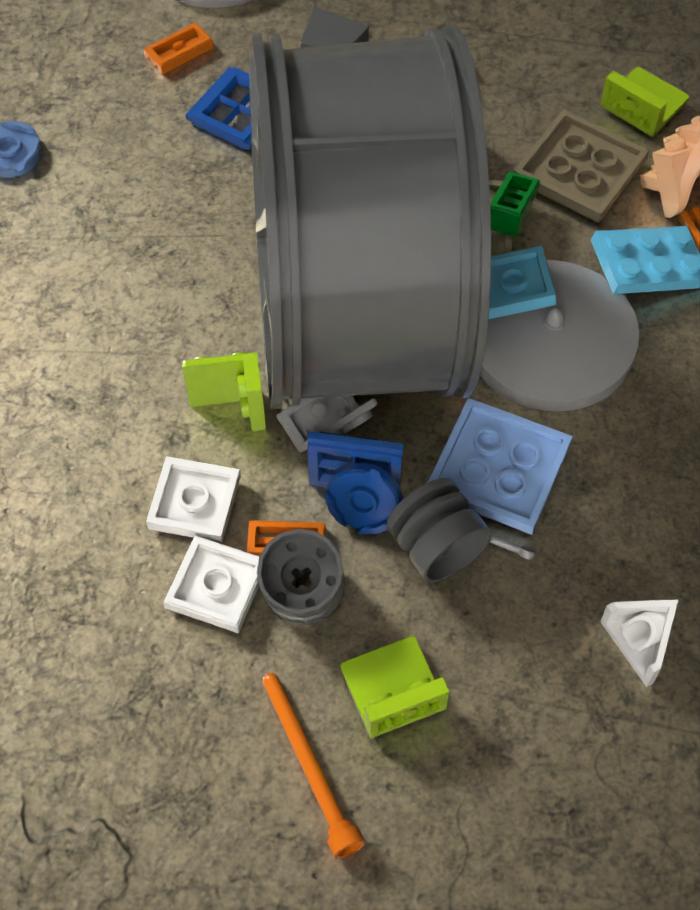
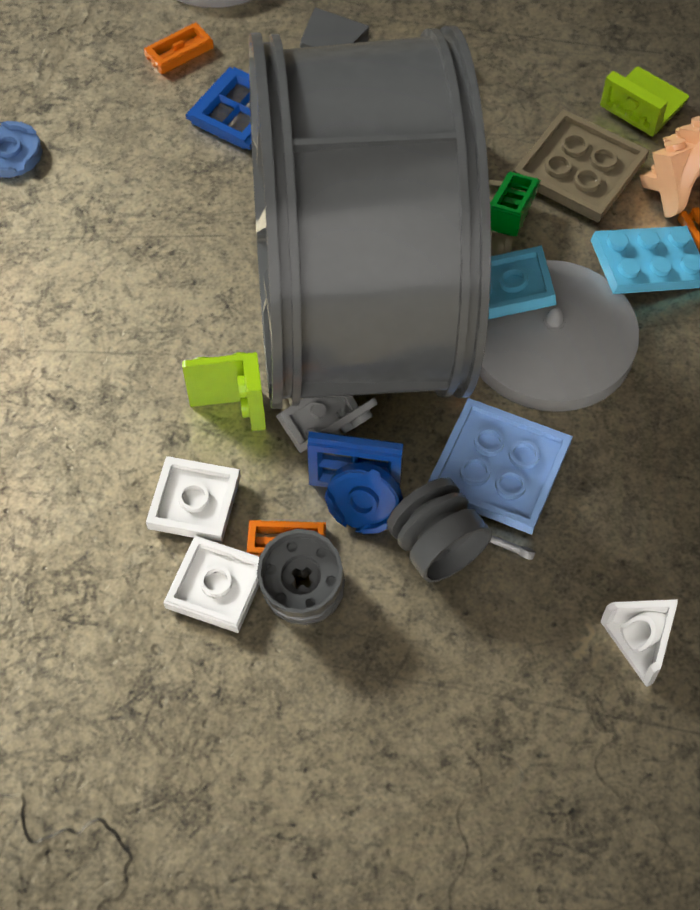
orange piece [263,673,366,859] -> none
lime bracket [341,636,449,739] -> none

